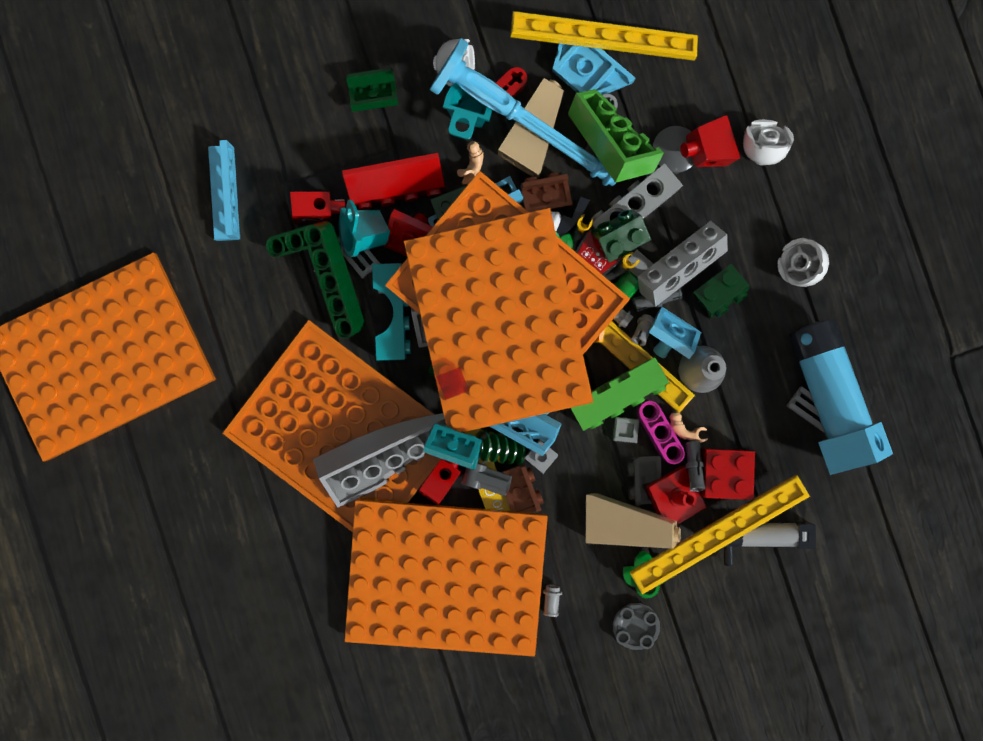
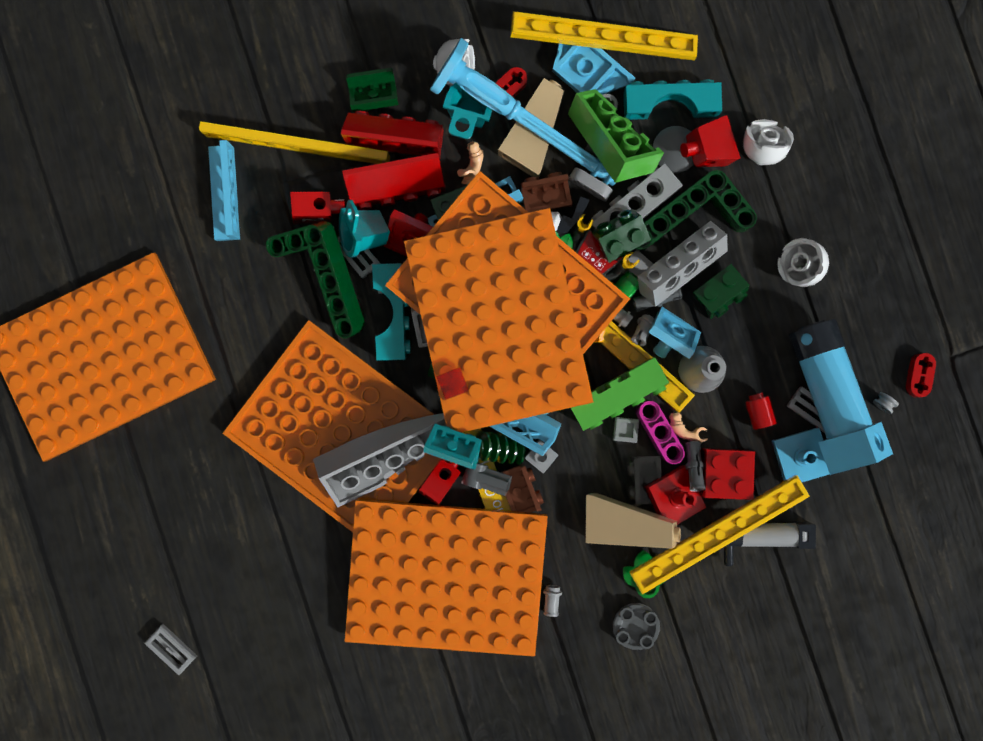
none -> light grey tile [144,624,197,675]
none -> yellow tile [199,121,390,164]
none -> red slope [341,111,444,159]
none -> light grey beam [569,167,613,201]
none -> teal arch [623,80,722,120]
none -> dark green beam [632,170,757,252]
none -> red brick [745,392,777,430]
none -> medium azure tile [772,427,830,482]
none -> light grey bush [873,392,899,414]
none -> red beam [906,353,936,397]

